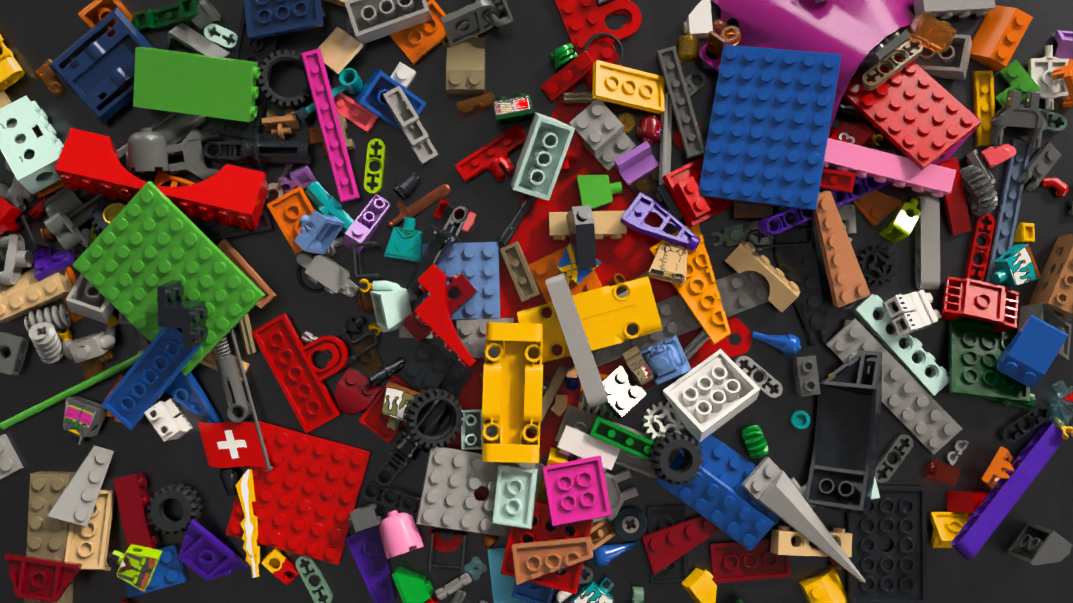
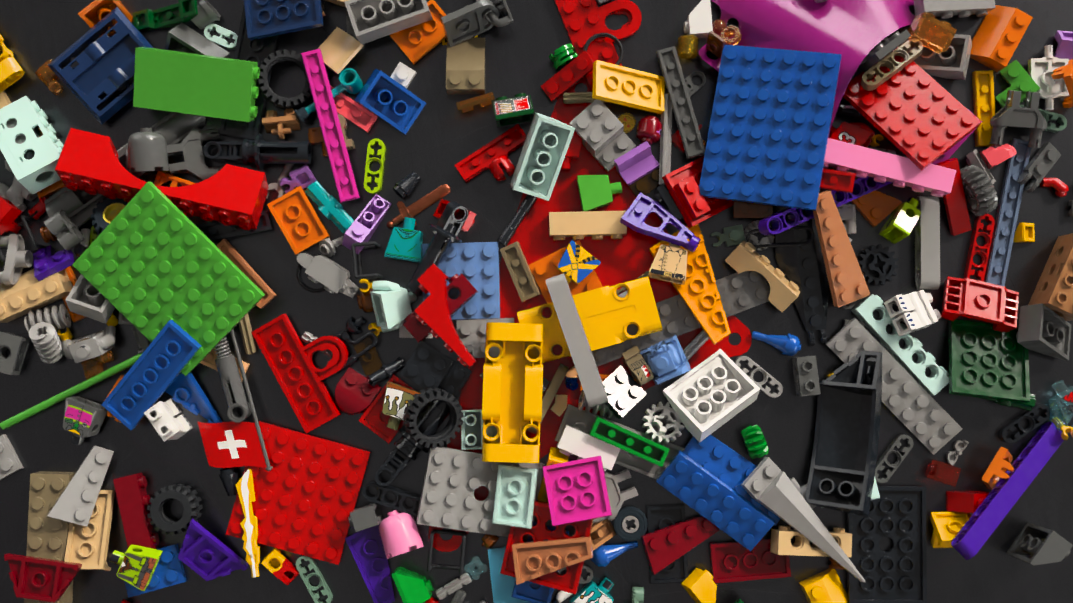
black bracket [157,280,208,349] -> none
medium blue brick [294,210,345,255] -> none
light grey slope [383,86,438,165] -> none
black slope [566,205,597,270] -> none
dark orange hinge [609,273,626,290] -> none
black tyre [649,432,704,485] -> none
teal tile [790,410,810,430] -> none
teal torso [992,244,1041,286] -> none
blue slope [997,315,1068,389] -> none

